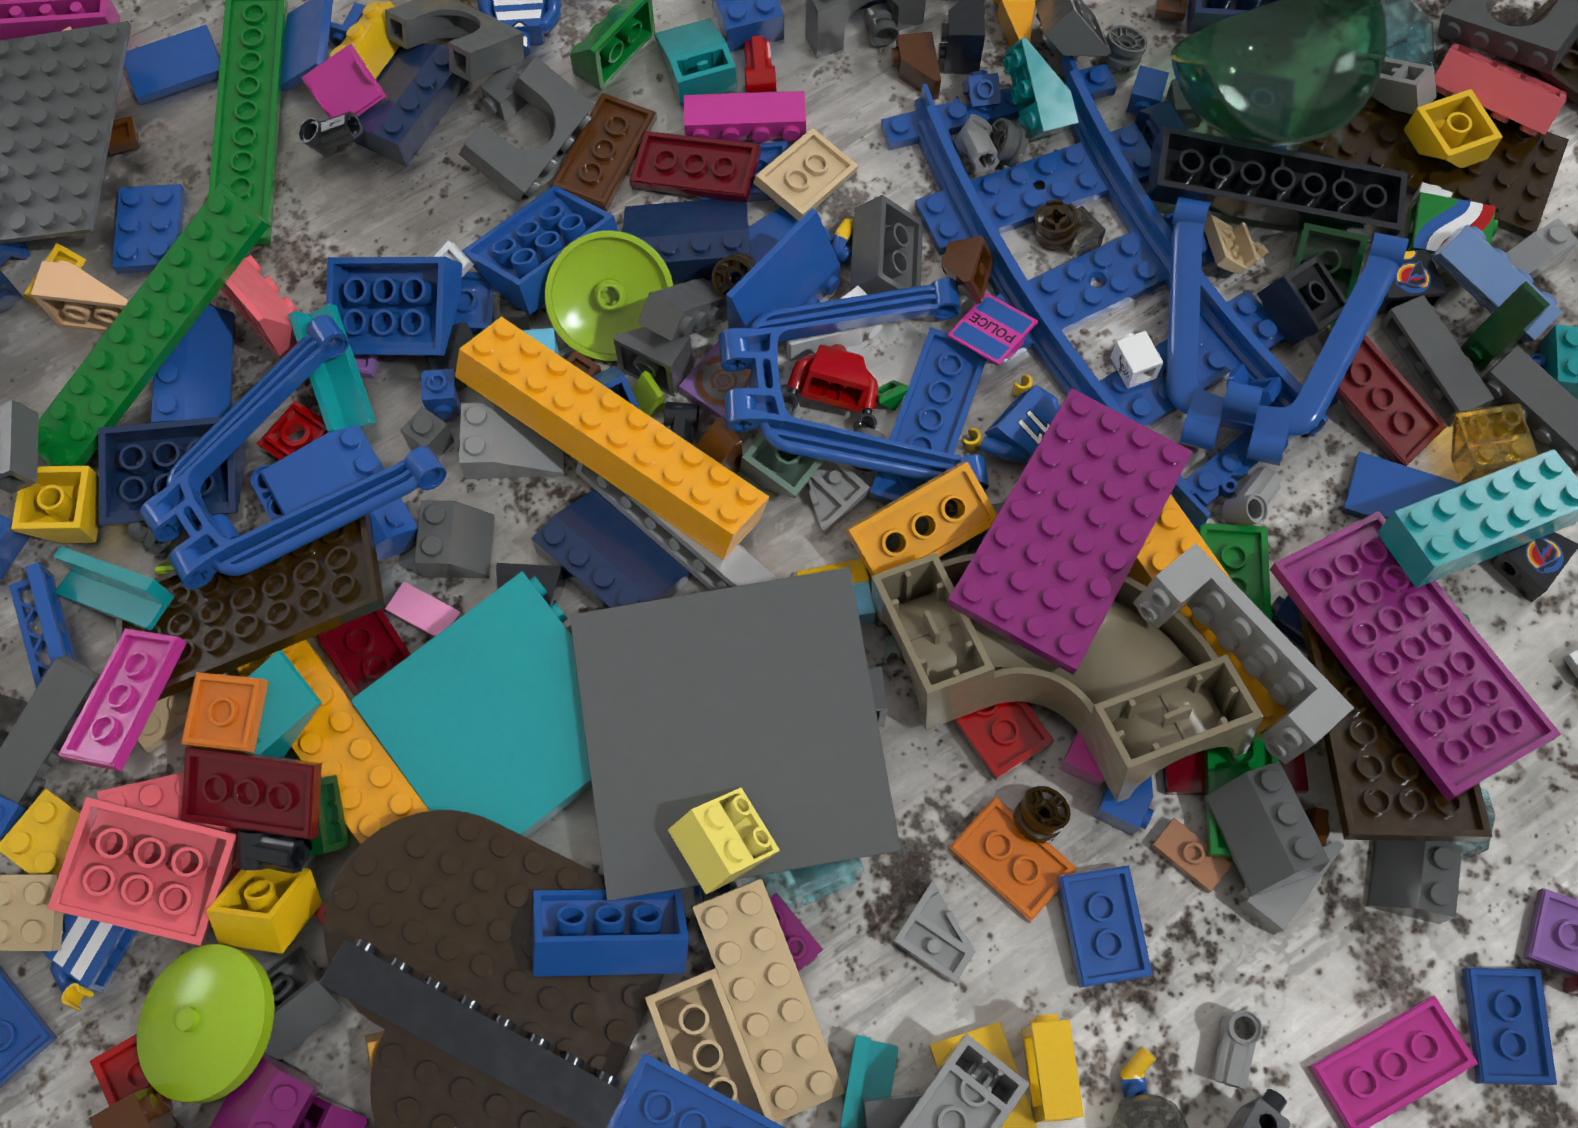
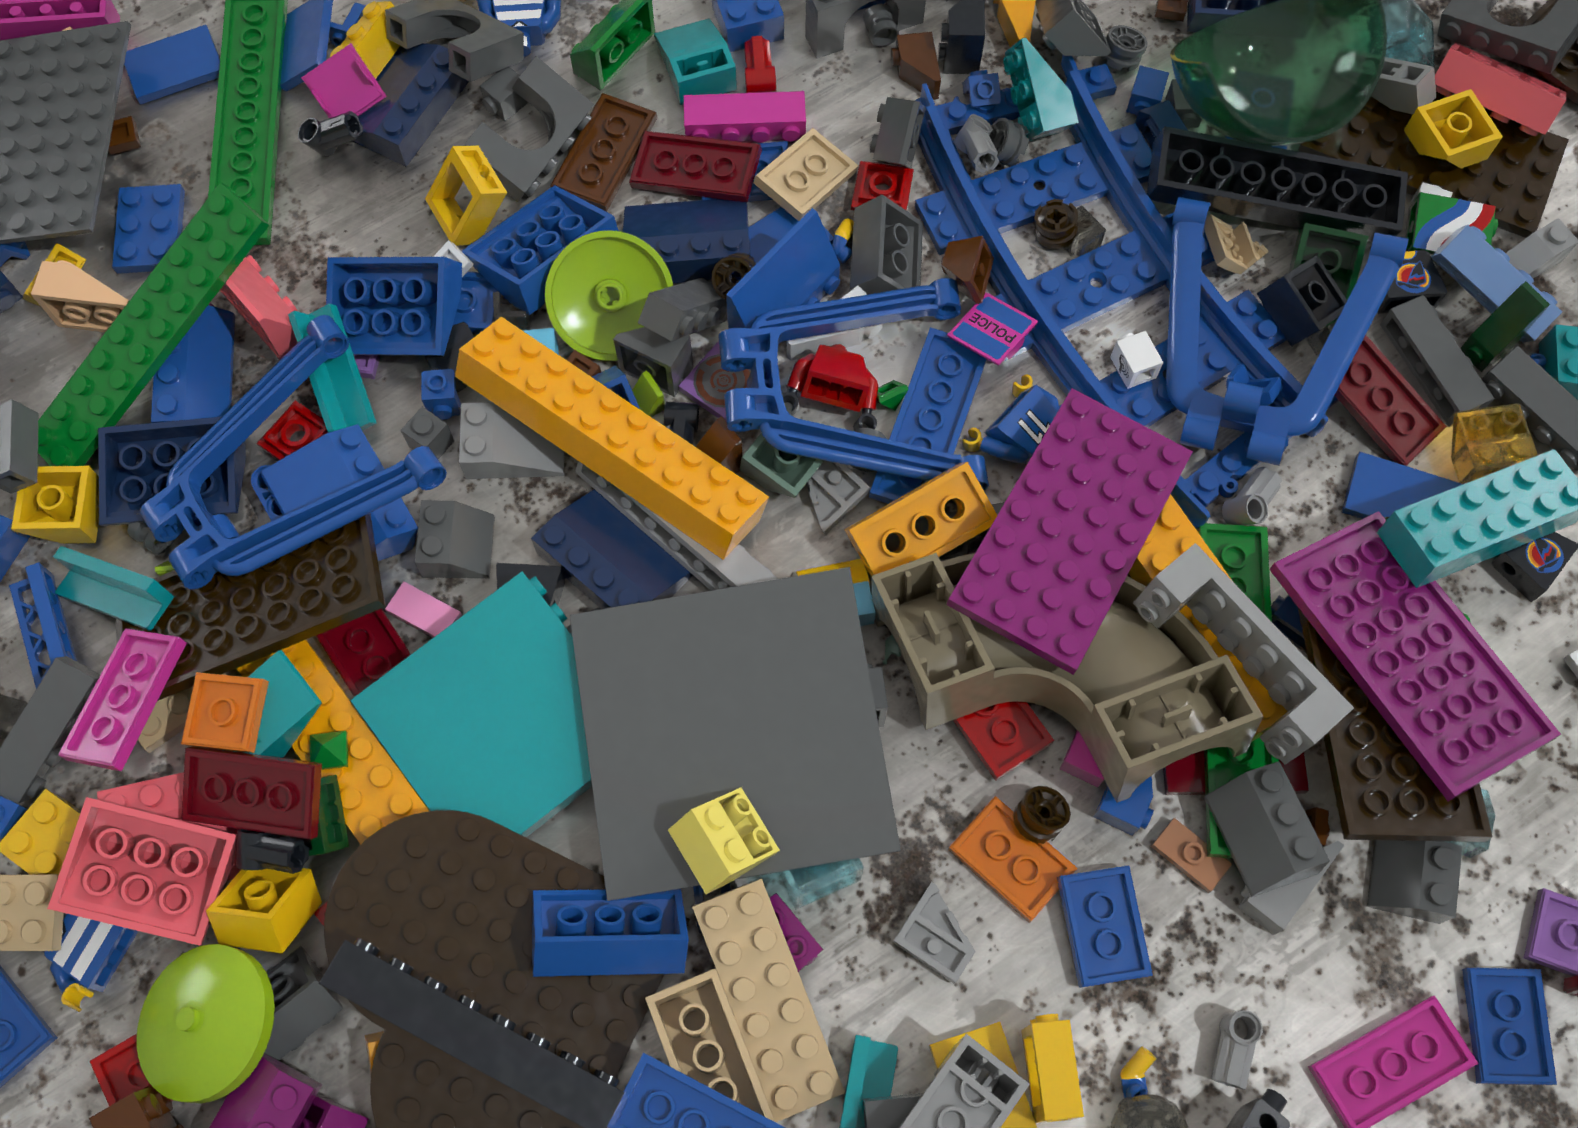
none -> green slope [310,731,348,770]
none -> yellow window [425,145,507,246]
none -> red piece [851,161,914,211]
none -> dark grey slope [870,97,926,169]

